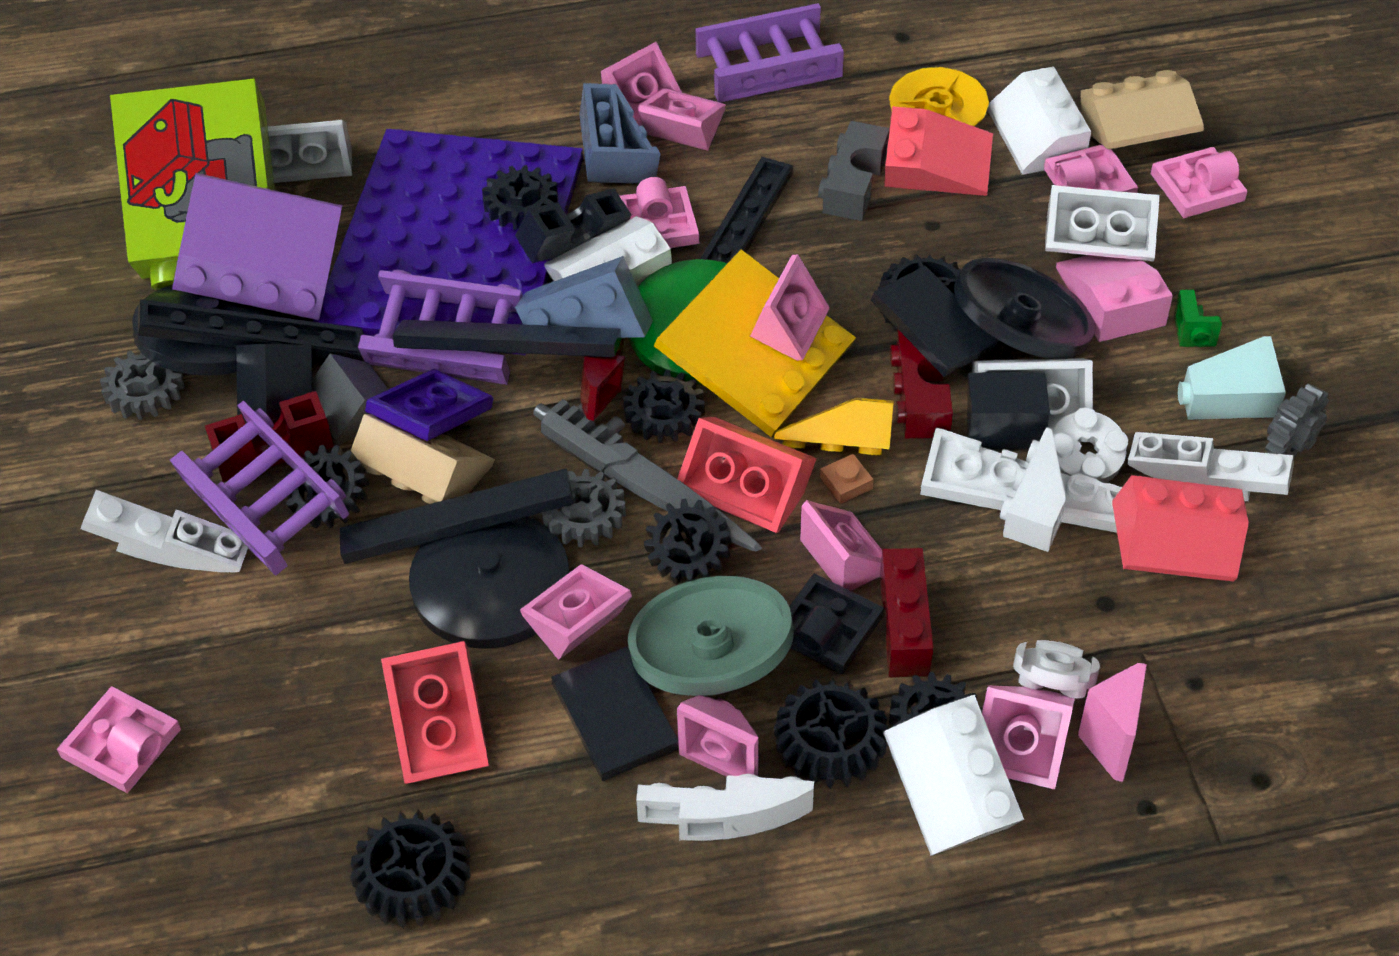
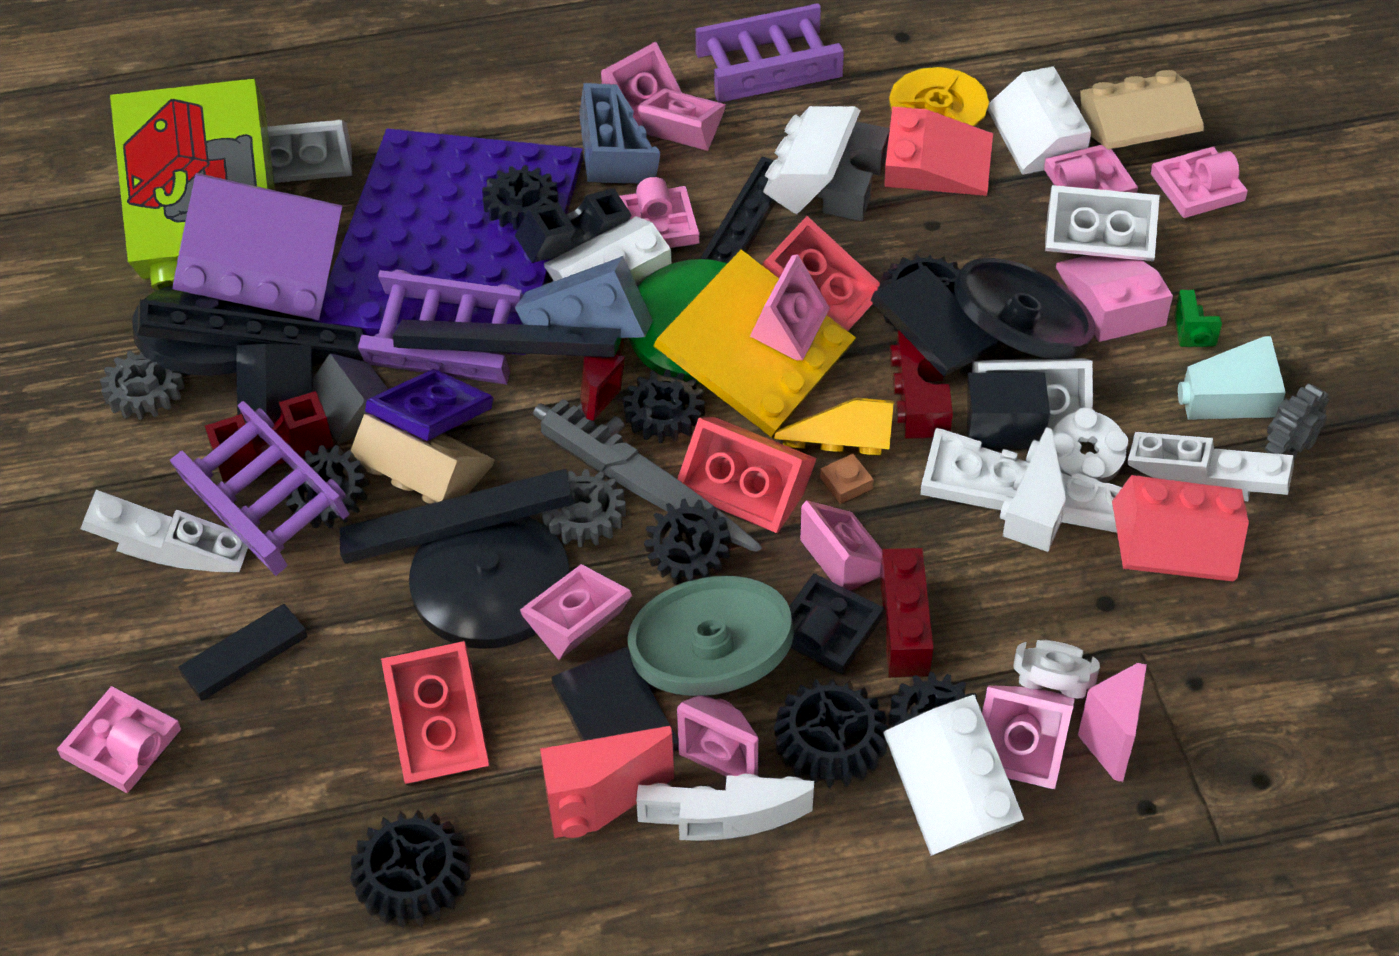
none -> black tile [178,603,308,702]
none -> coral slope [540,726,674,838]
none -> coral slope [762,216,880,331]
none -> white slope [763,107,861,215]

